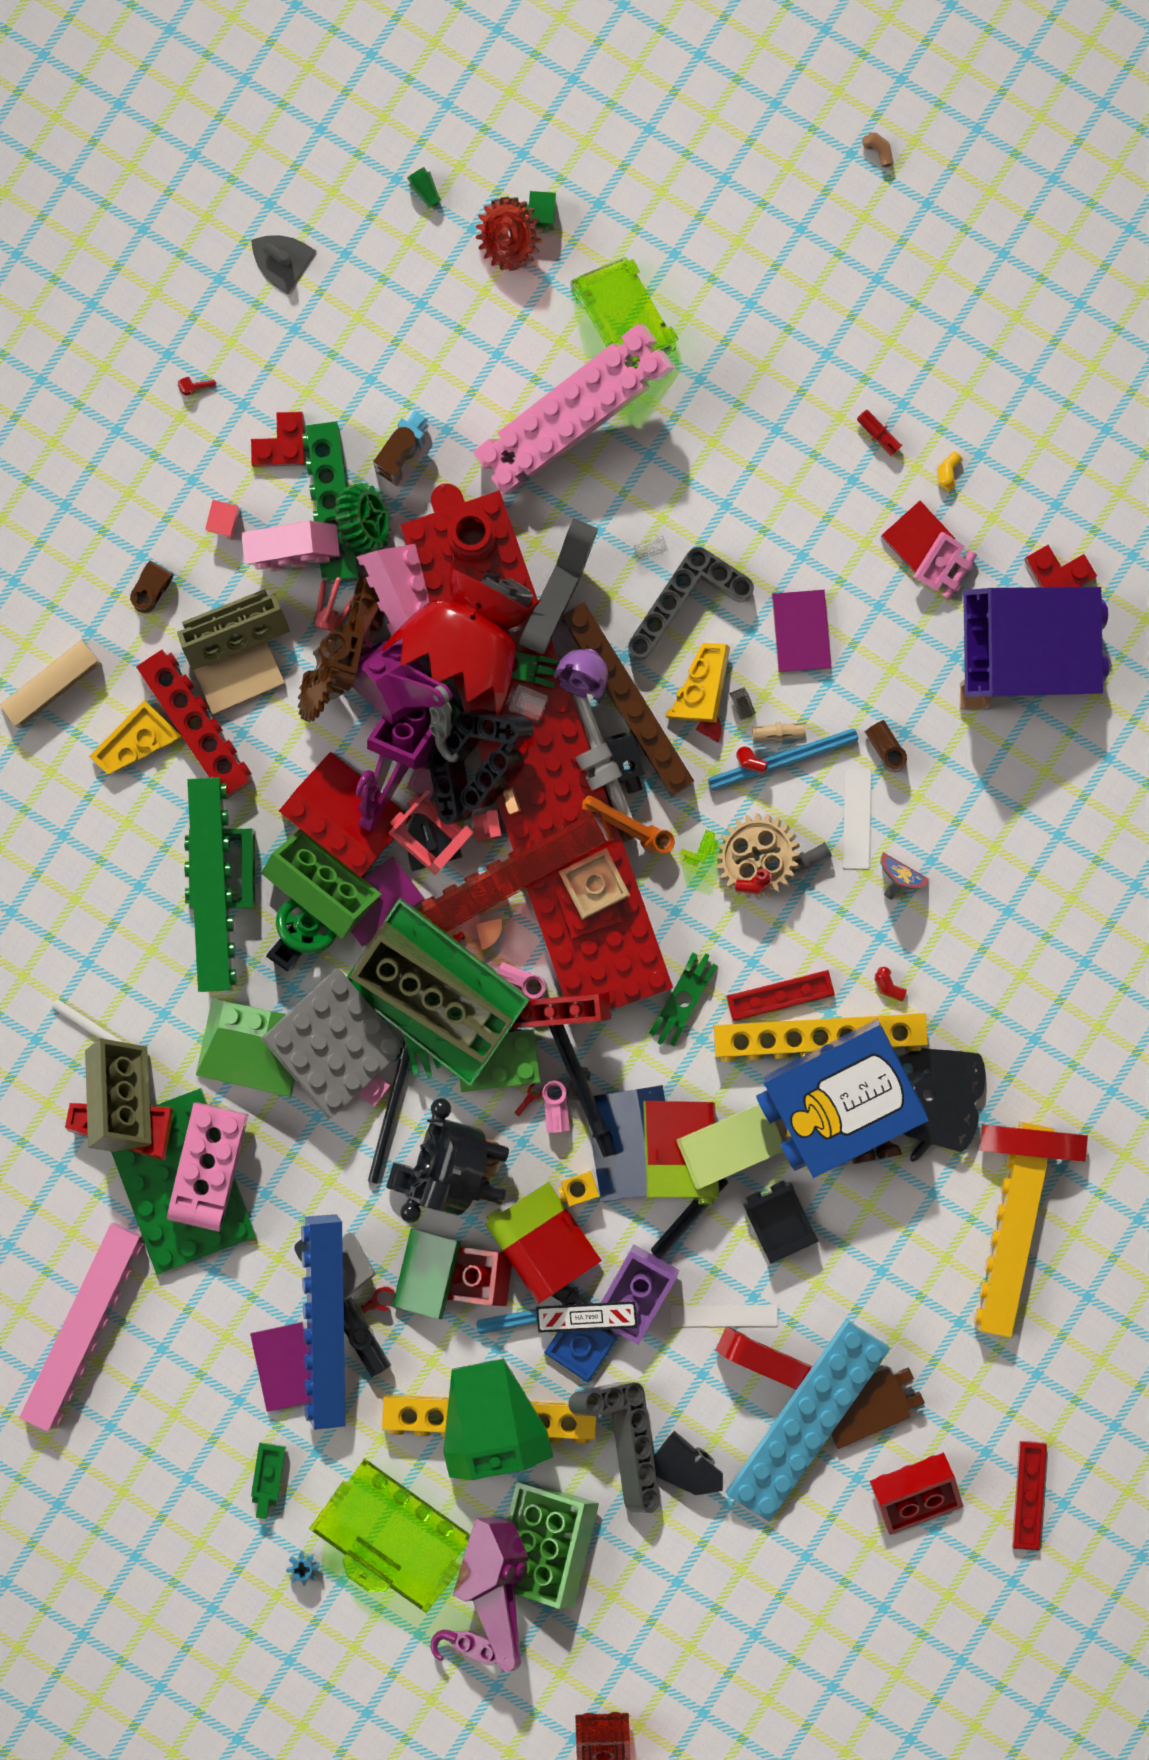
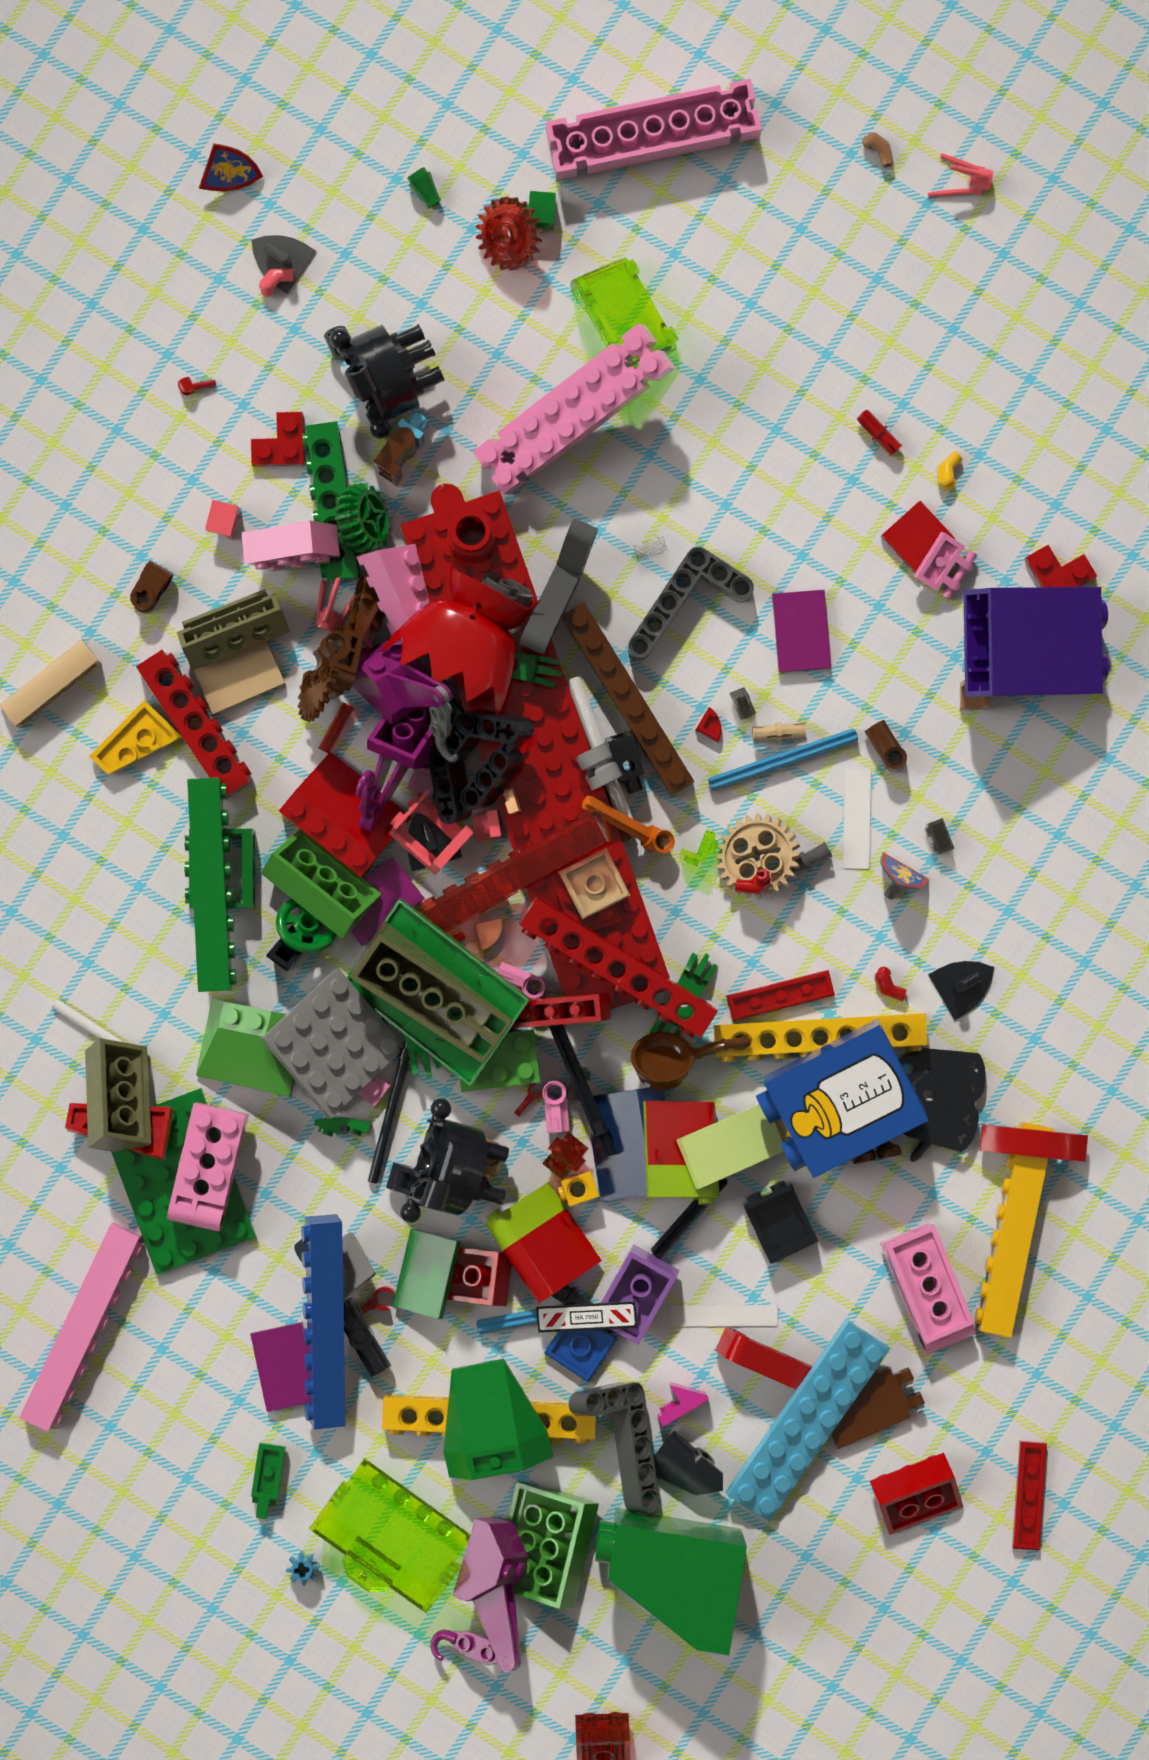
clear brick [506,684,548,724] -> none
medium lavender cylinder [554,649,609,699] -> none
yellow wing [665,643,730,722] -> none
red arm [736,746,768,774] -> none
none -> shield [199,143,263,192]
none -> coral arm [259,268,294,297]
none -> green slope [314,1117,372,1137]
none -> clear red piece [318,702,354,754]
none -> black piece [324,324,445,439]
none -> red brick [519,896,718,1038]
none -> clear red brick [542,1132,589,1180]
none -> bright pink brick [546,79,762,181]
none -> green slope [595,1508,747,1656]
none -> reddish brown piece [631,1032,751,1090]
none -> dark pink slope [657,1382,709,1426]
none -> bright pink hinge [880,1223,976,1355]
none -> clear smoke piece [925,818,955,855]
none -> coral plant [928,153,993,197]
none -> black shield [928,961,994,1020]

